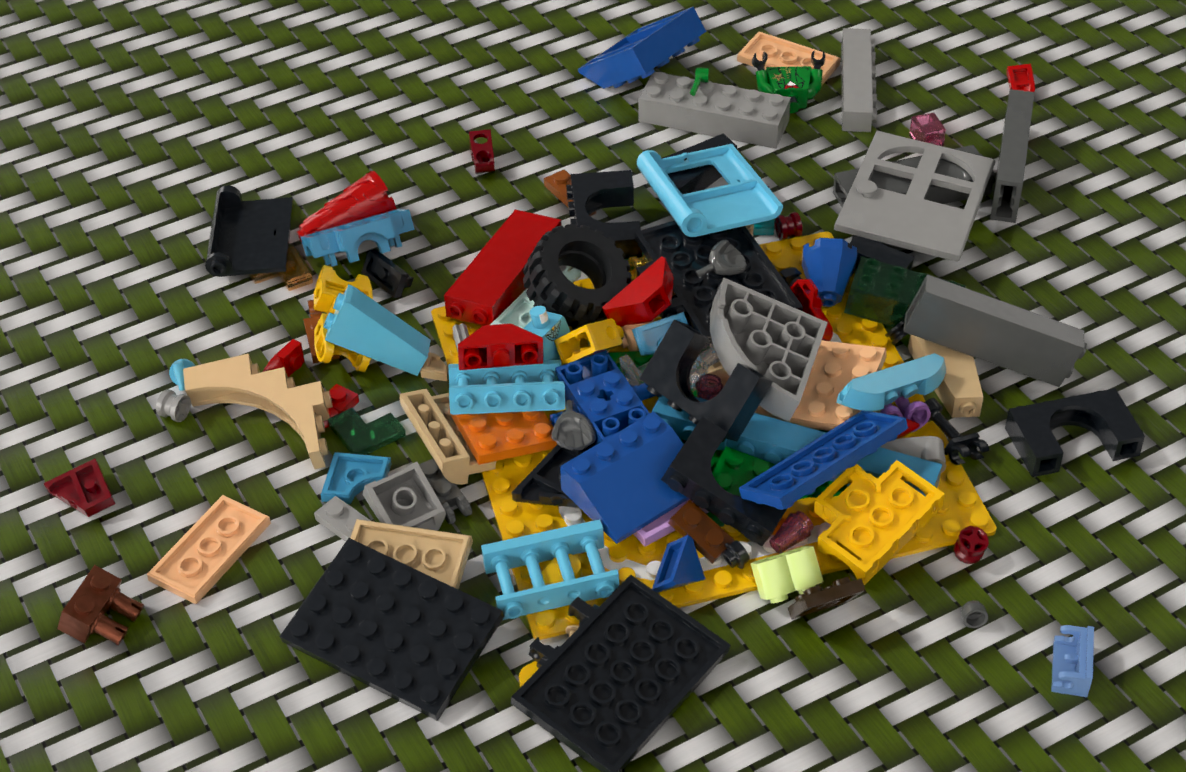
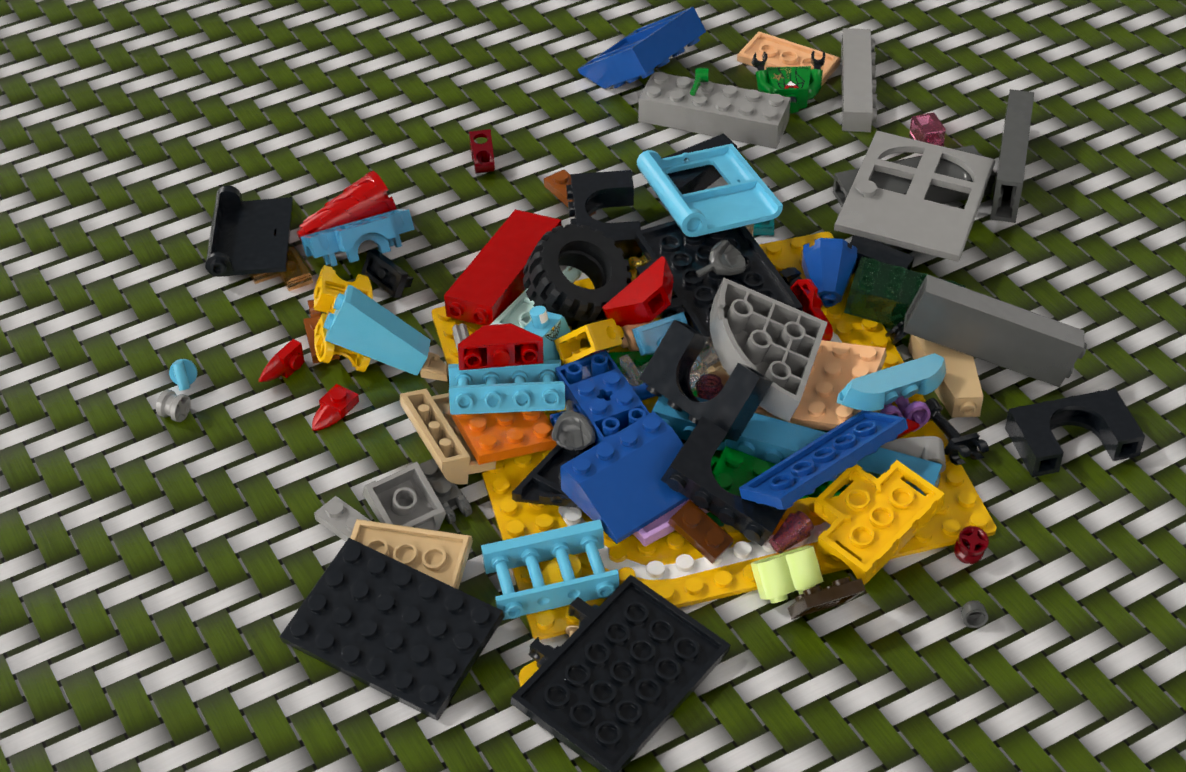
dark red wing [43,458,116,517] -> none
copper brick [57,565,144,646] -> none
light nougat tile [147,495,271,604] -> none
tan arch [183,353,333,469] -> none
dark azure tile [321,452,391,504] -> none
clear green tile [328,408,406,455] -> none
blue slope [652,535,705,593] -> none
black plate [722,540,750,569] -> none
dark red wheel [775,212,803,240] -> none
red plate [1006,64,1035,92] -> none
medium blue hinge [1051,625,1094,697] -> none

